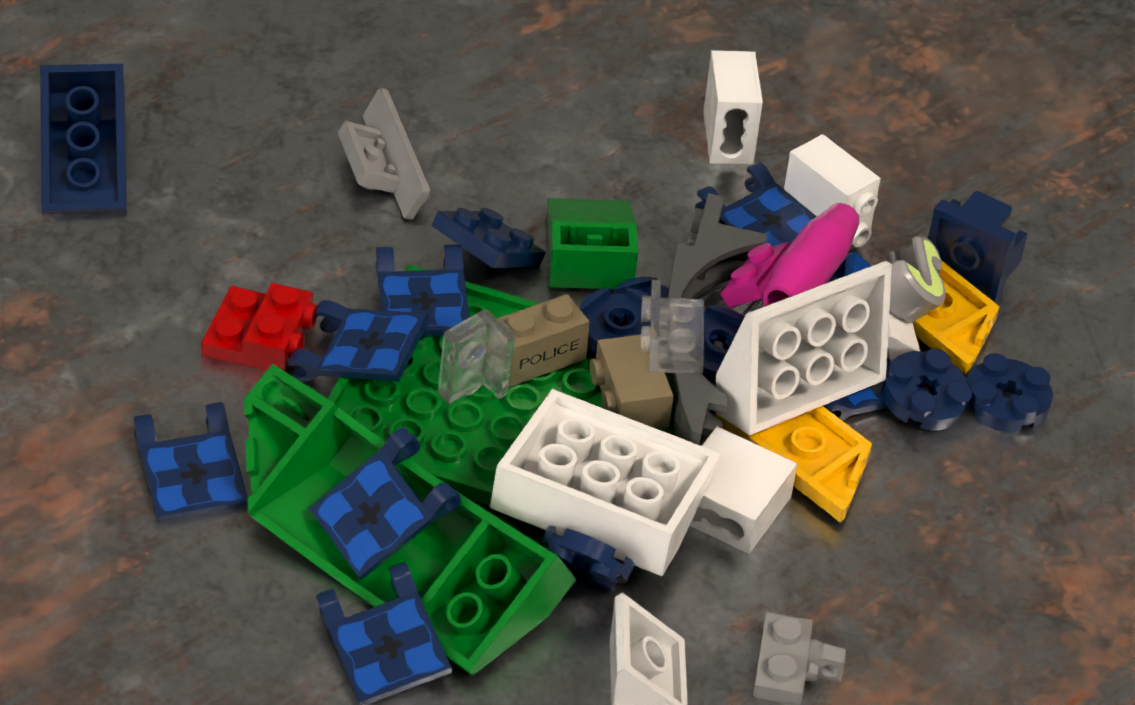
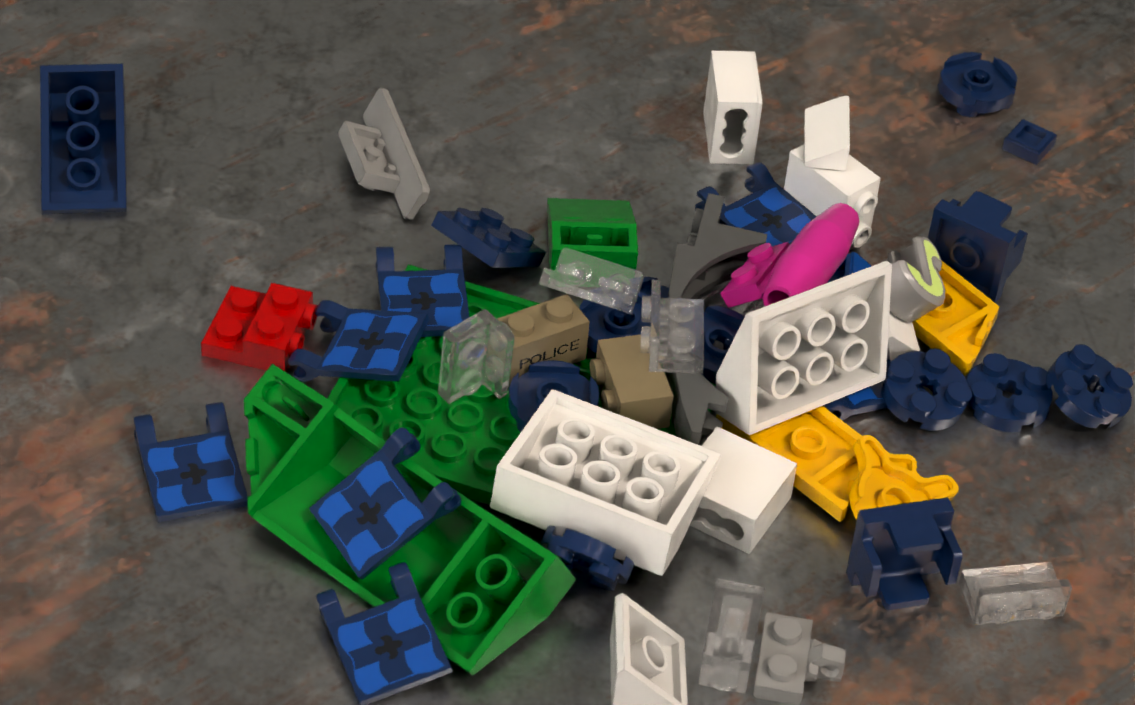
none -> dark blue plate [508,360,599,432]
none -> clear bracket [539,247,644,315]
none -> clear slope [698,579,765,694]
none -> white slope [804,96,850,171]
none -> dark blue panel [846,497,963,610]
none -> yellow tile [849,435,959,520]
none -> dark blue plate [938,52,1017,118]
none -> clear bracket [959,562,1072,625]
none -> dark blue tile [1002,119,1057,165]
none -> dark blue plate [1046,344,1133,429]

